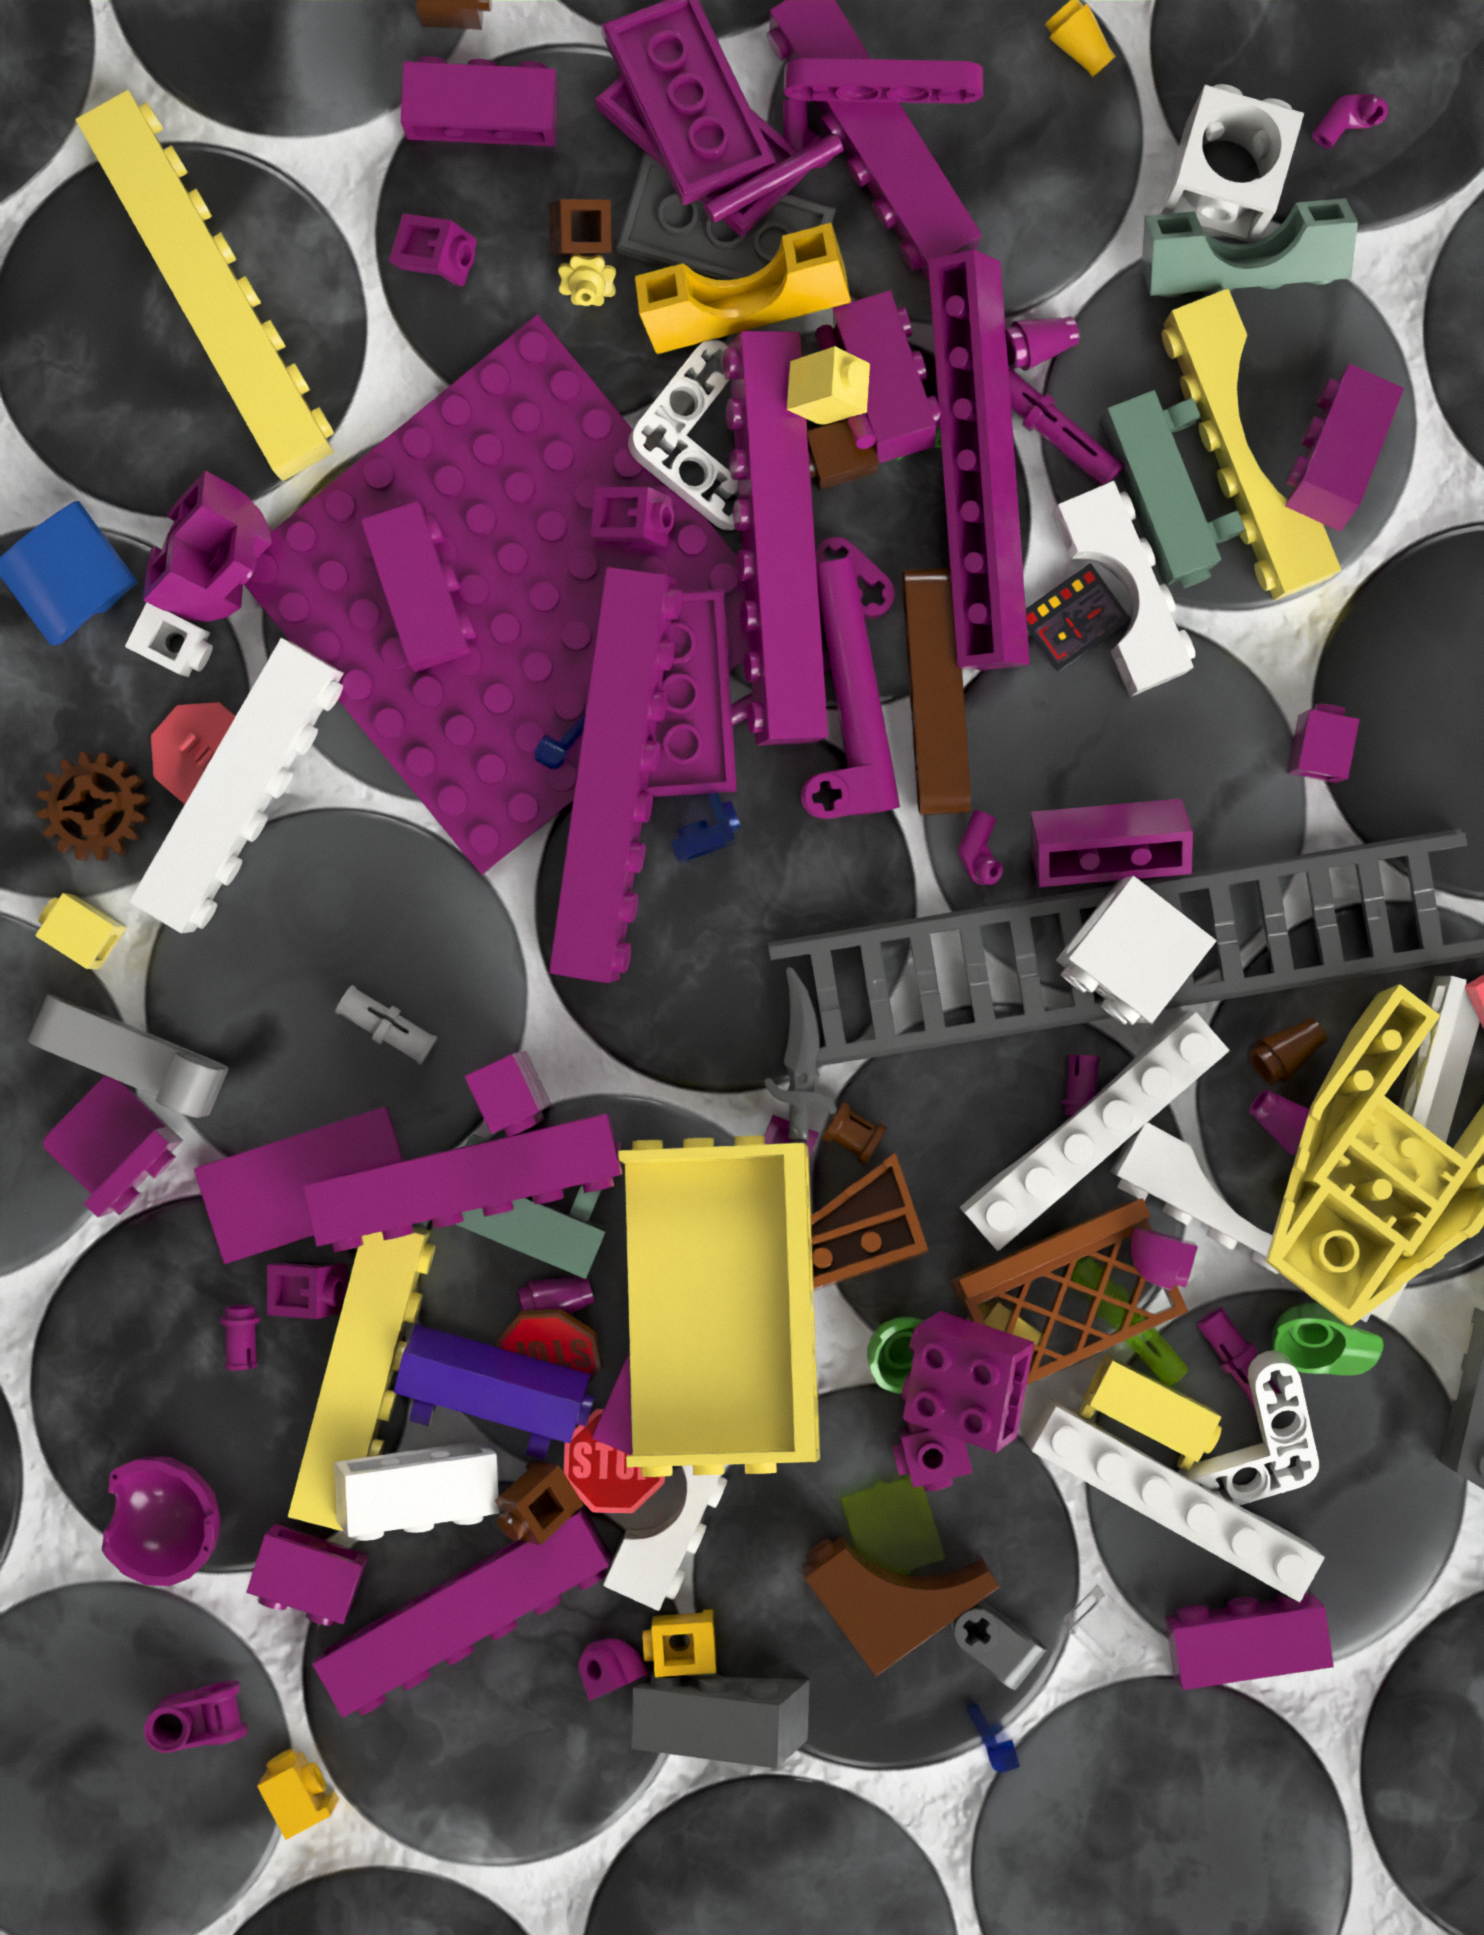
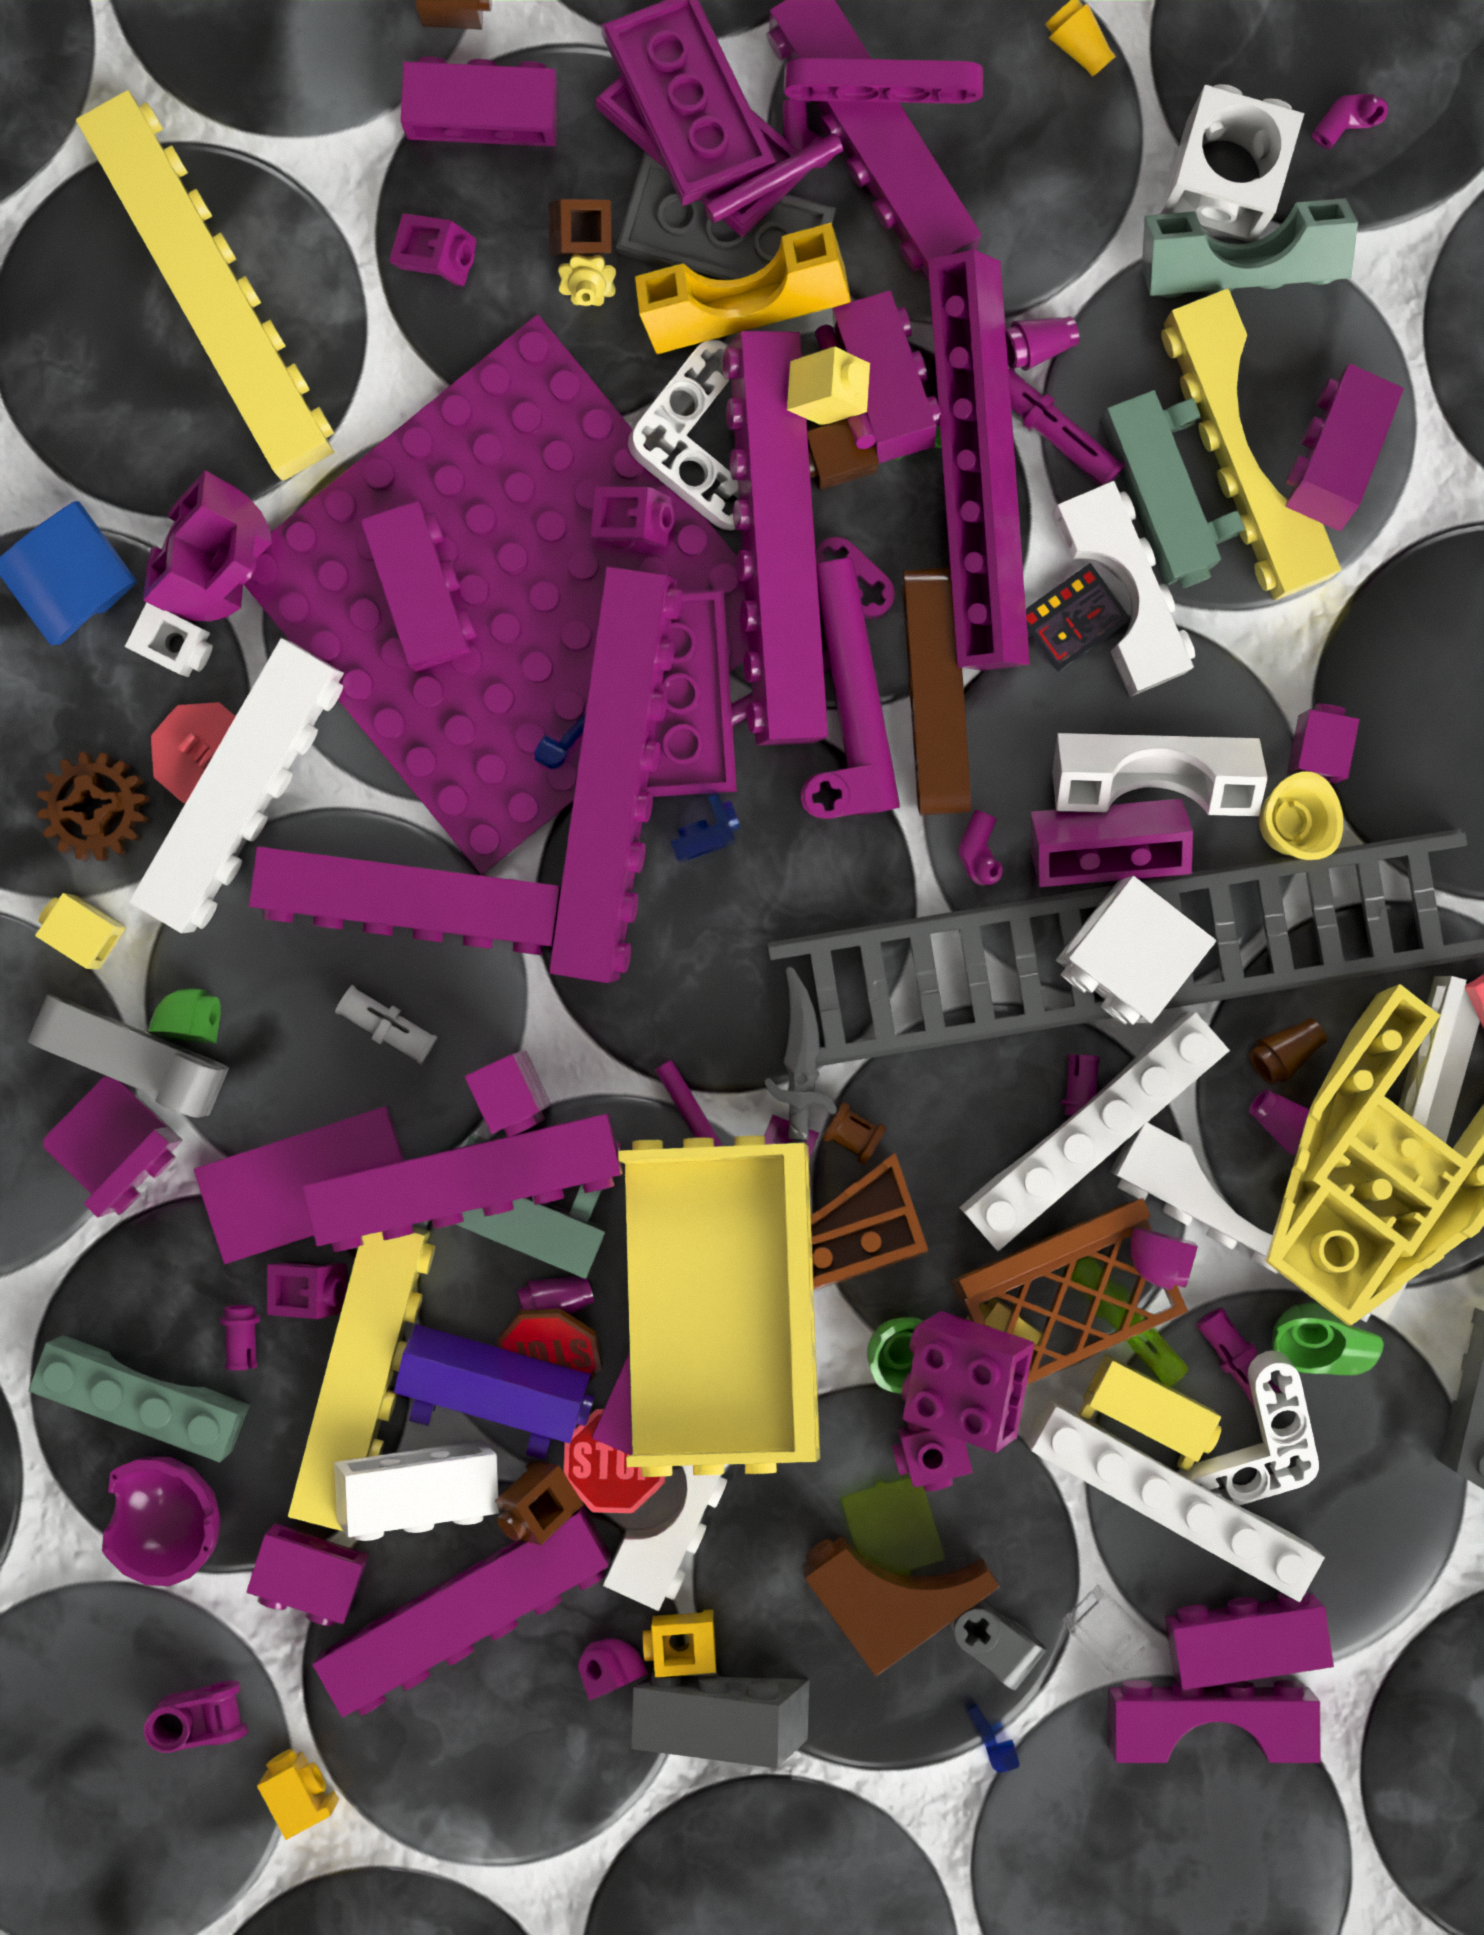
none -> sand green arch [28,1335,250,1462]
none -> bright green piece [148,989,221,1043]
none -> magenta brick [249,846,561,956]
none -> magenta bar [655,1060,723,1147]
none -> white arch [1052,733,1268,816]
none -> magenta arch [1108,1680,1321,1763]
none -> light yellow helmet [1259,772,1343,860]

